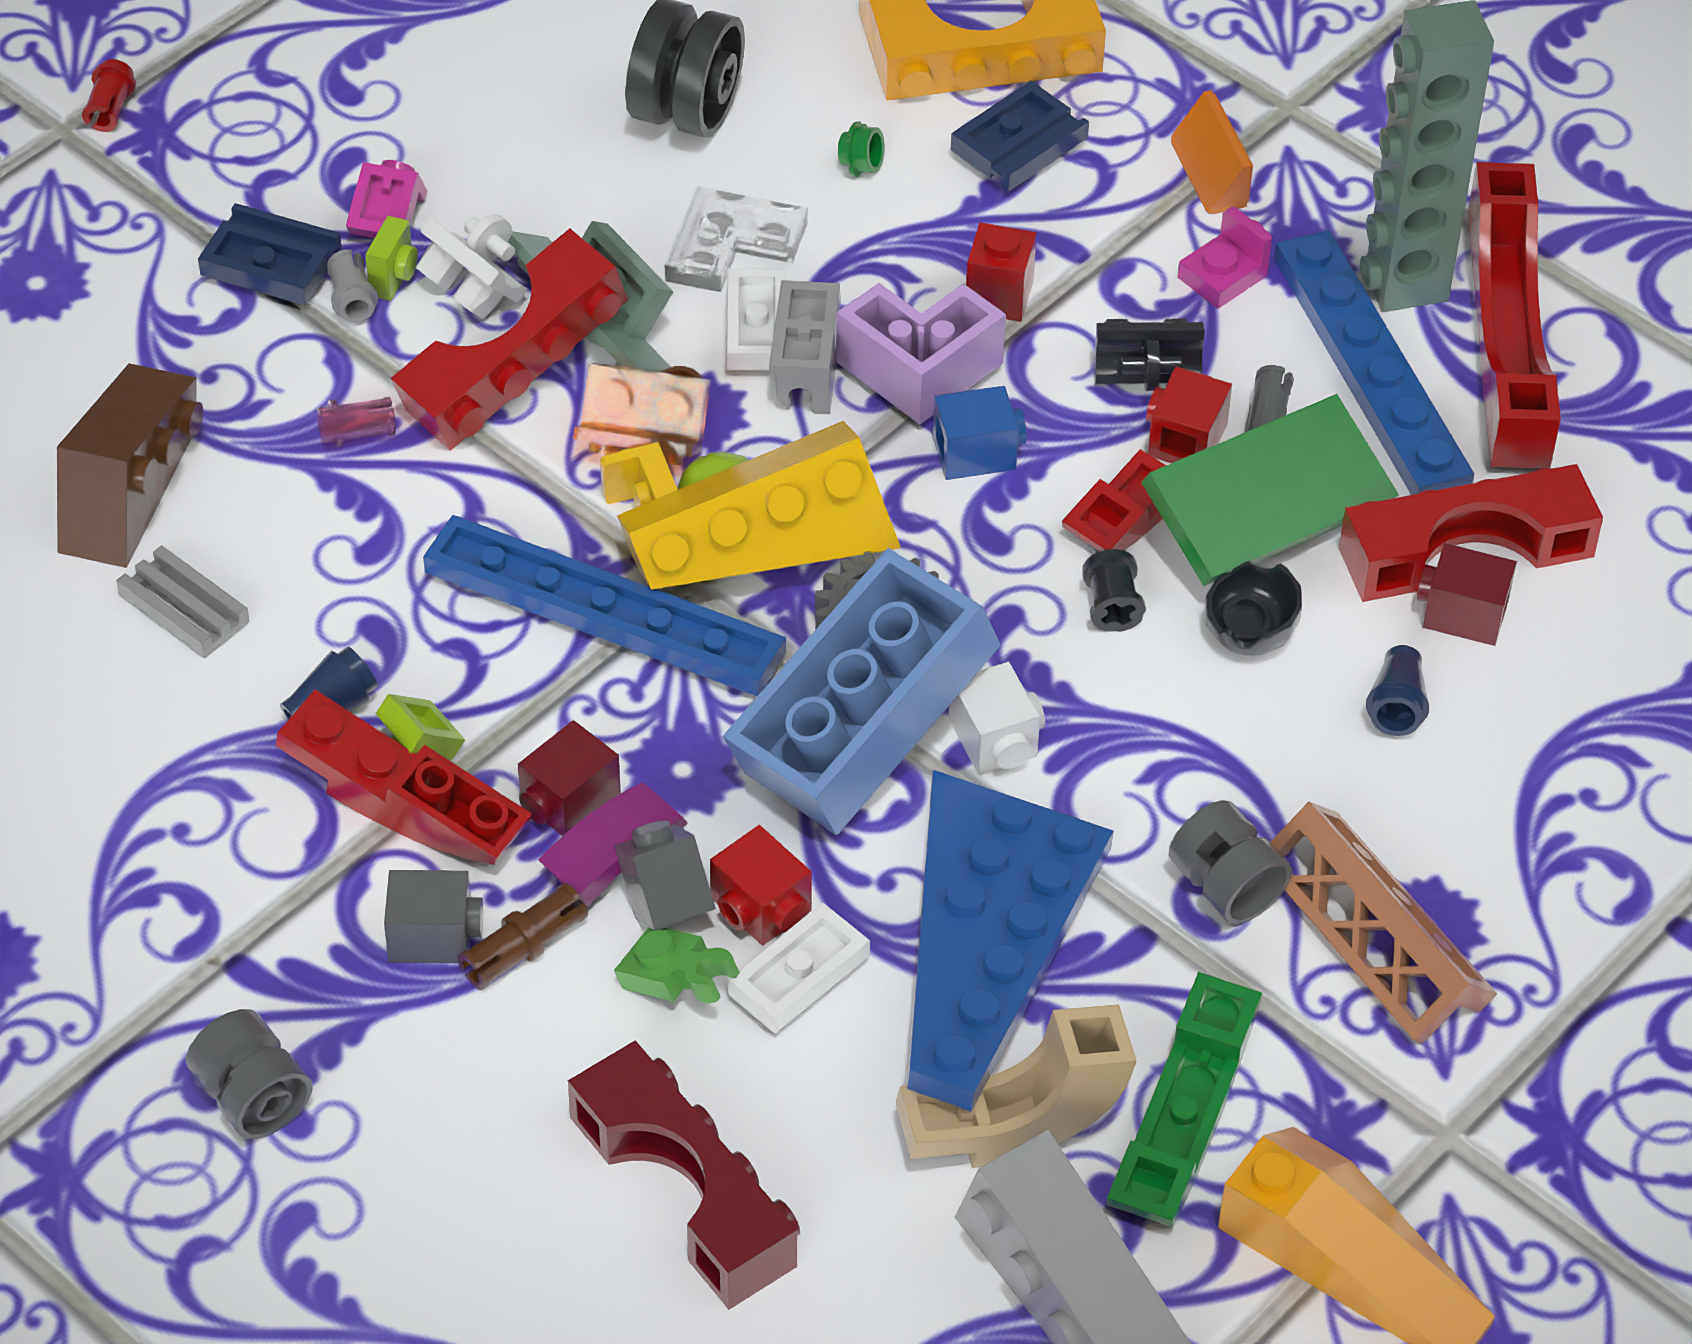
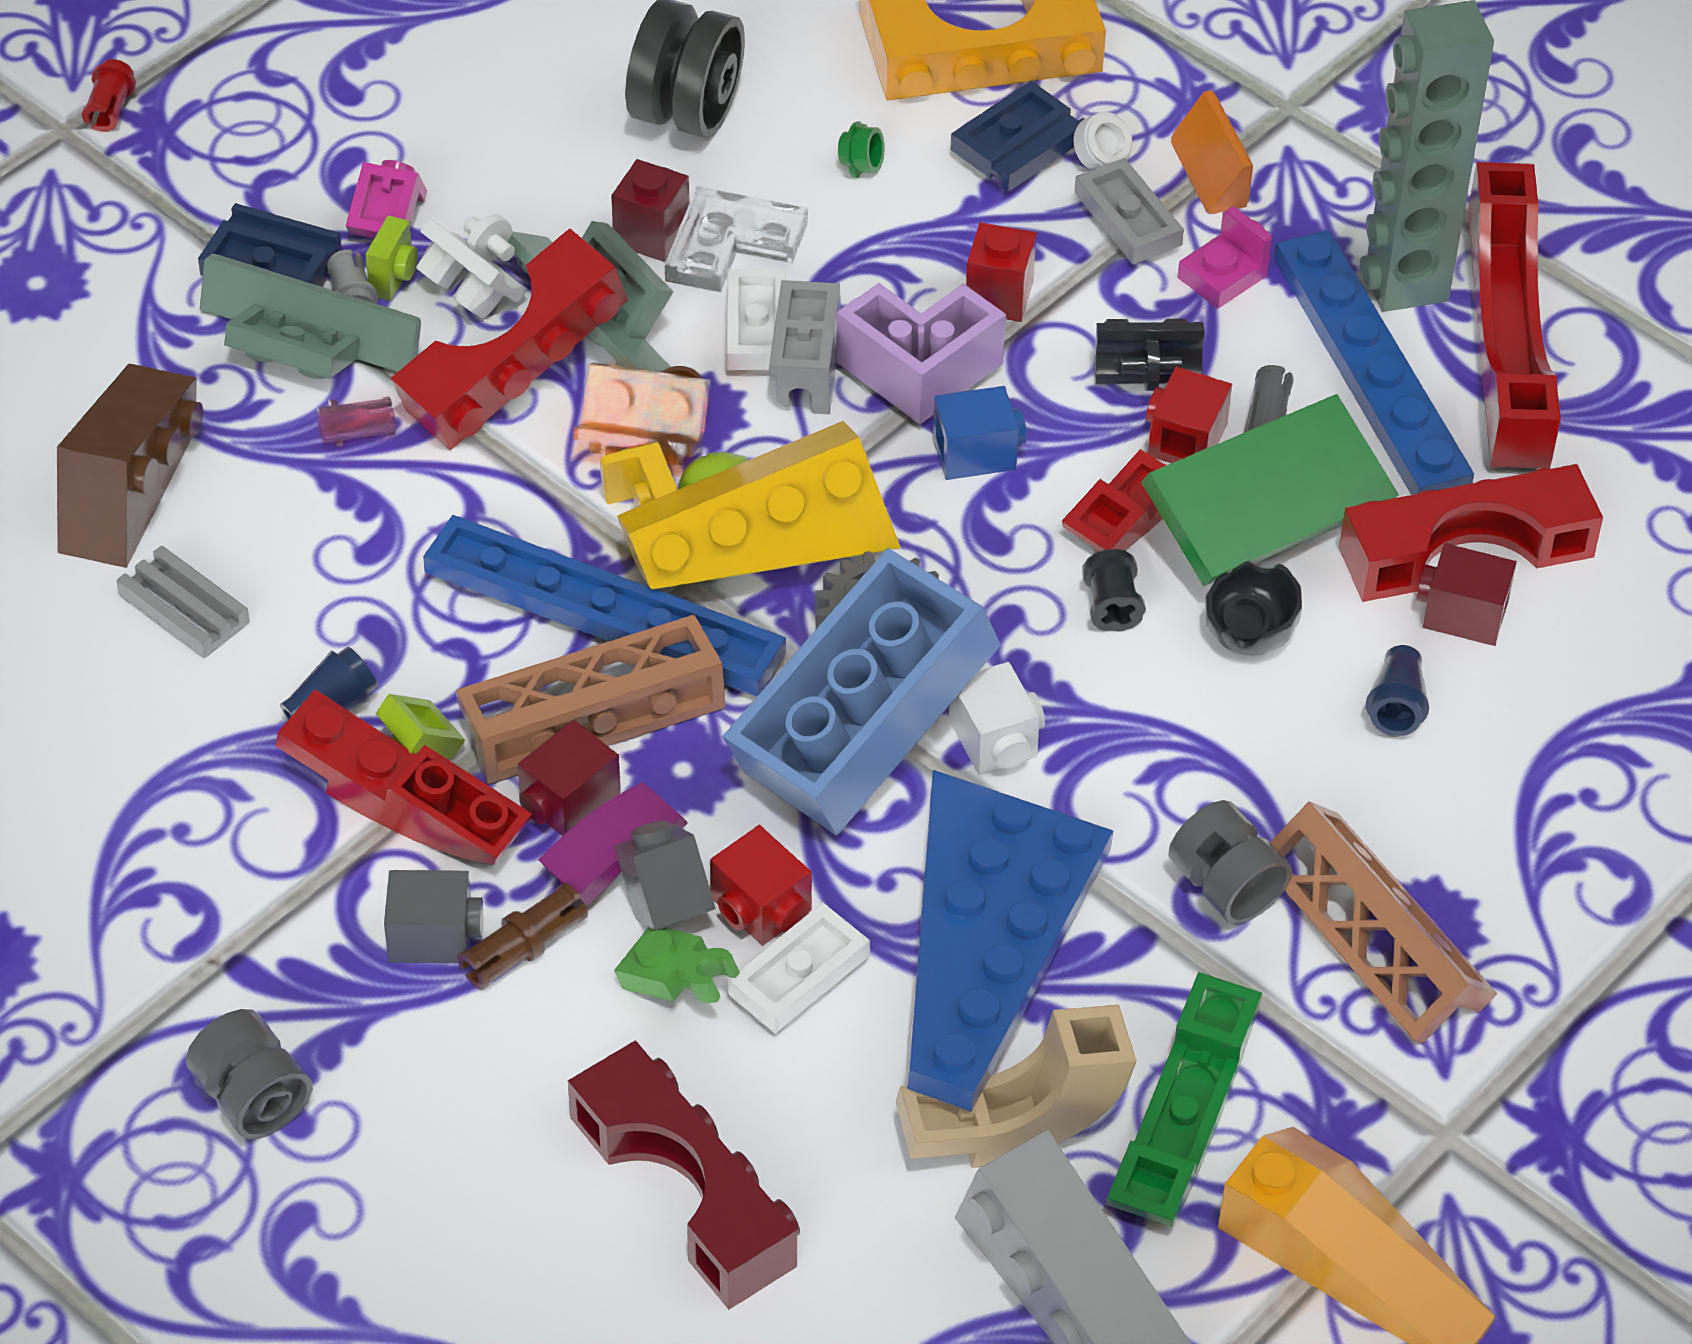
none -> sand green bracket [199,254,421,379]
none -> nougat fence [456,615,726,785]
none -> dark red brick [611,159,690,262]
none -> white tile [1074,112,1132,170]
none -> light grey plate [1074,158,1184,264]

